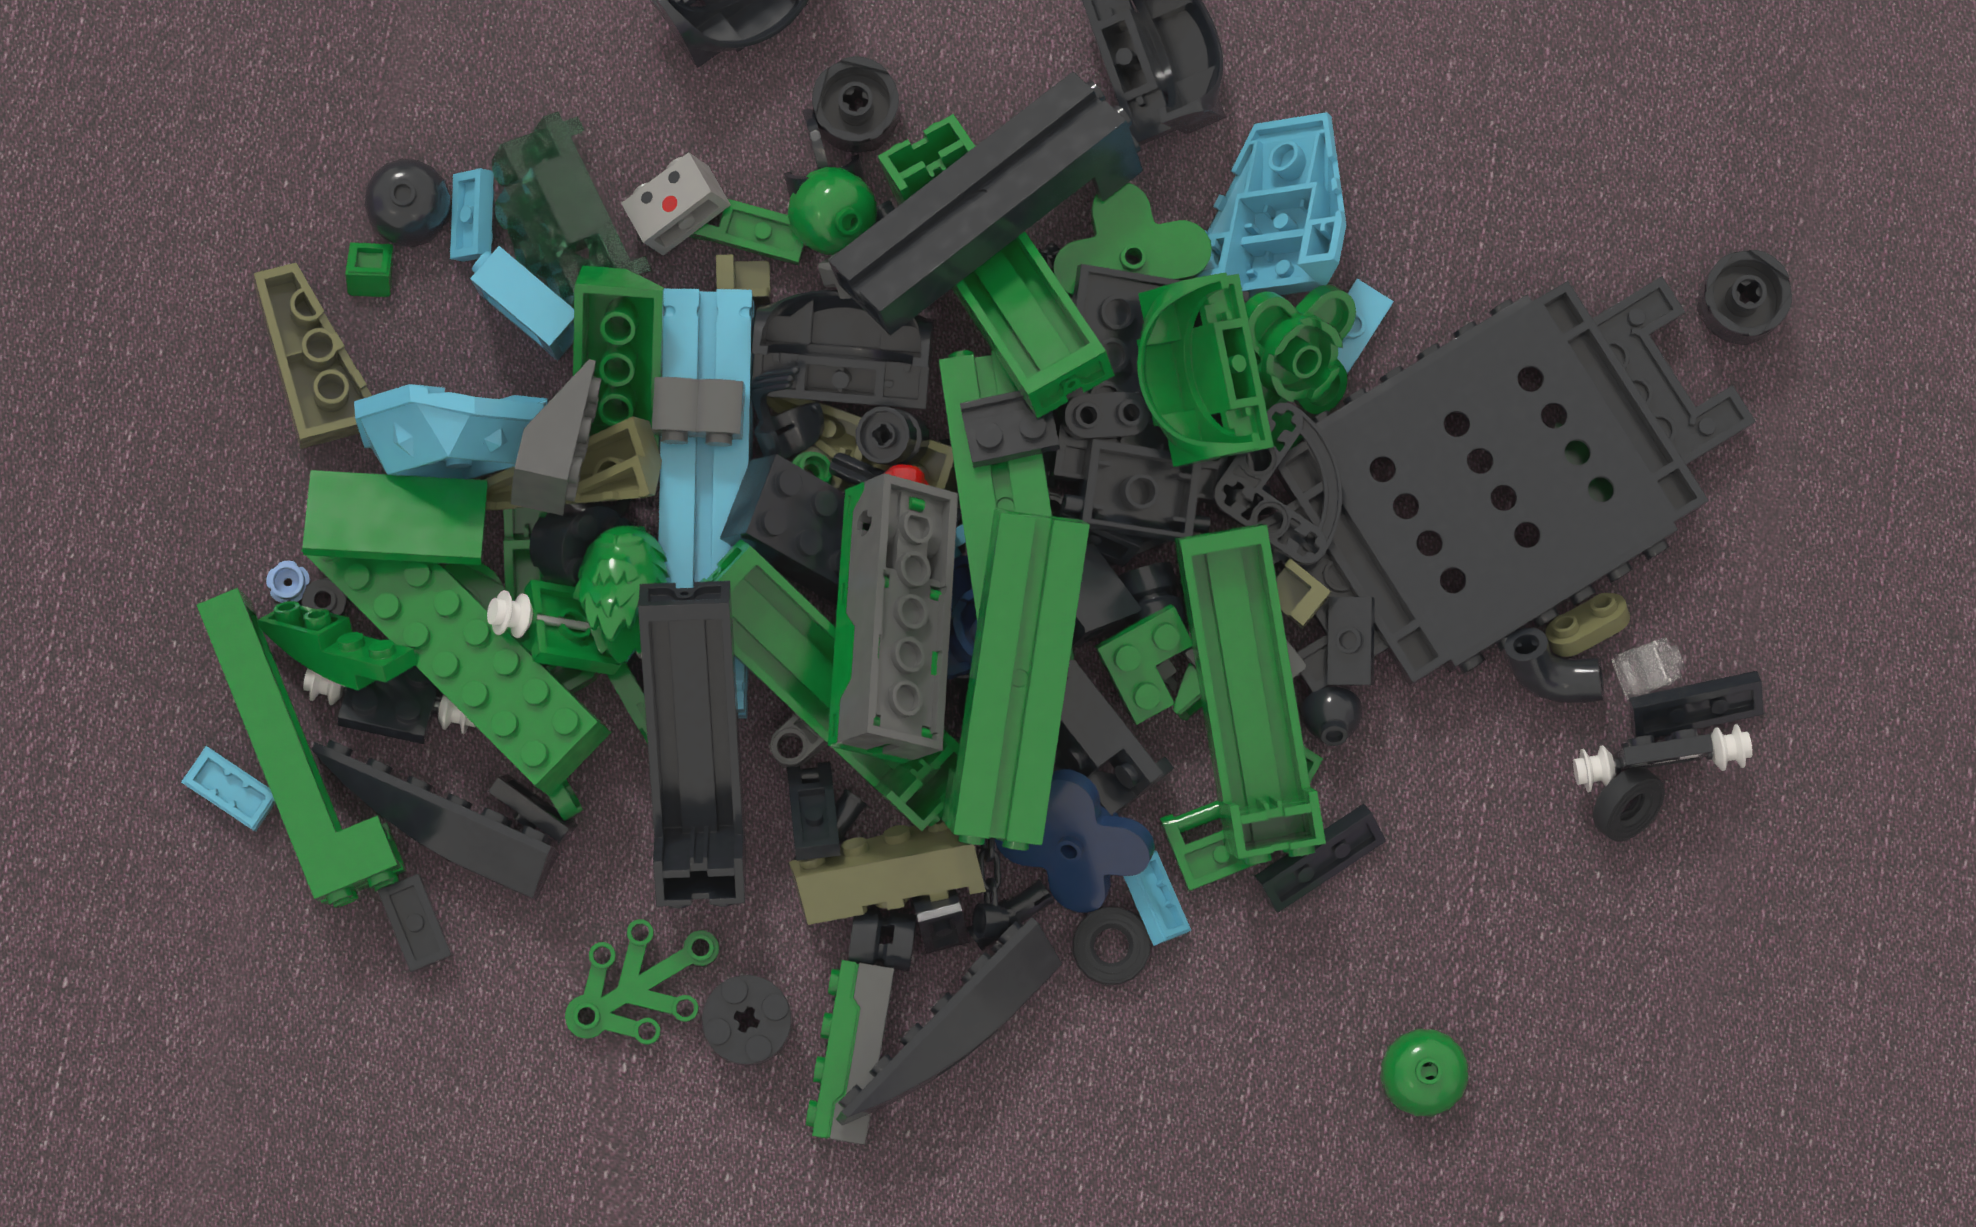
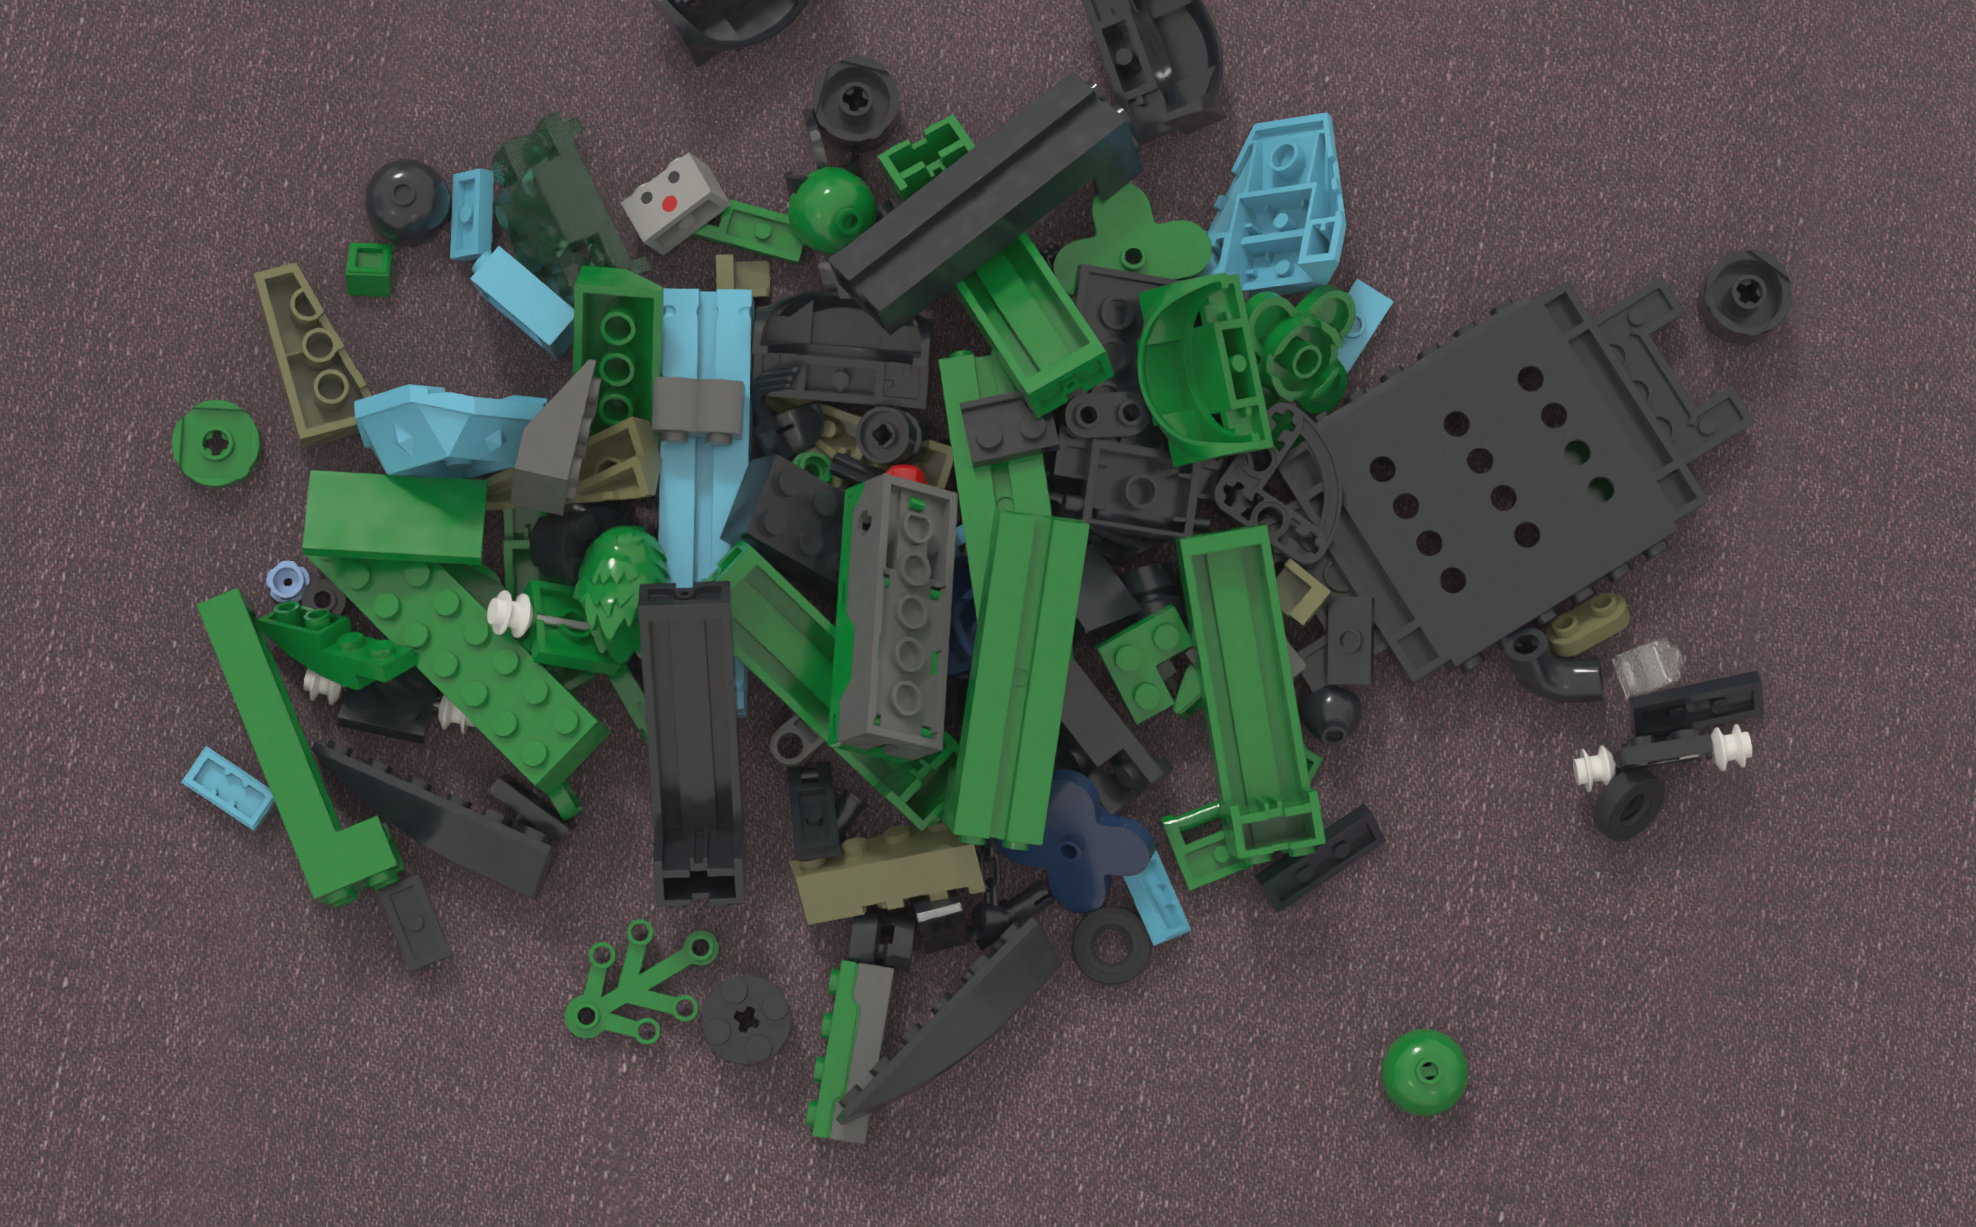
none -> green plate [172,400,261,488]

